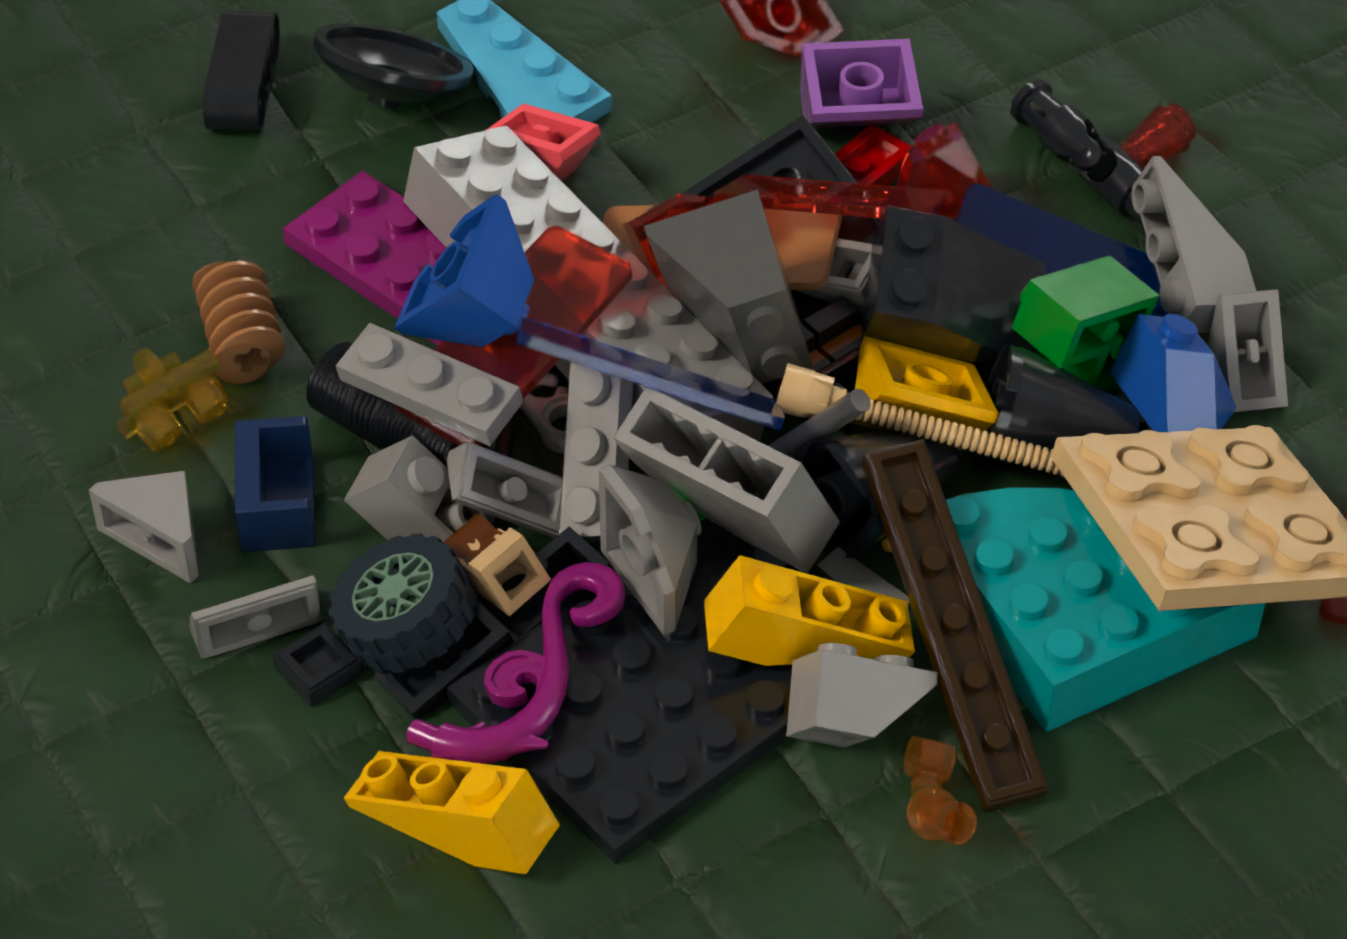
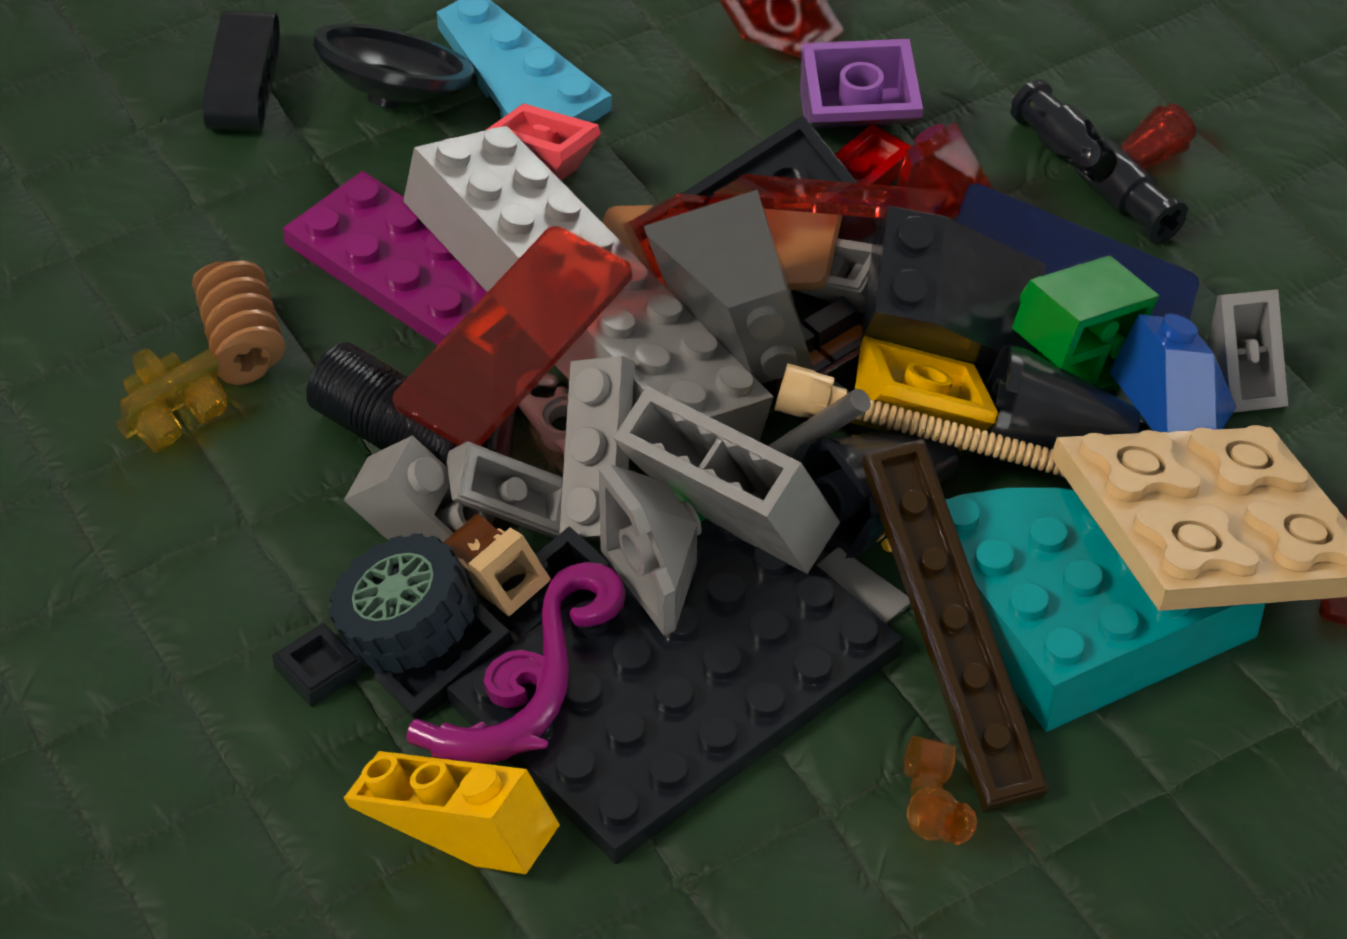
light grey slope [89,471,199,584] -> none
light grey slope [189,575,322,659] -> none
dark blue panel [235,416,316,552] -> none
light grey plate [336,323,524,446] -> none
blue slope [394,194,535,347] -> none
clear blue piece [517,317,785,429] -> none
yellow slope [704,555,915,666] -> none
light grey slope [786,643,938,747] -> none
light grey slope [1132,156,1256,333] -> none

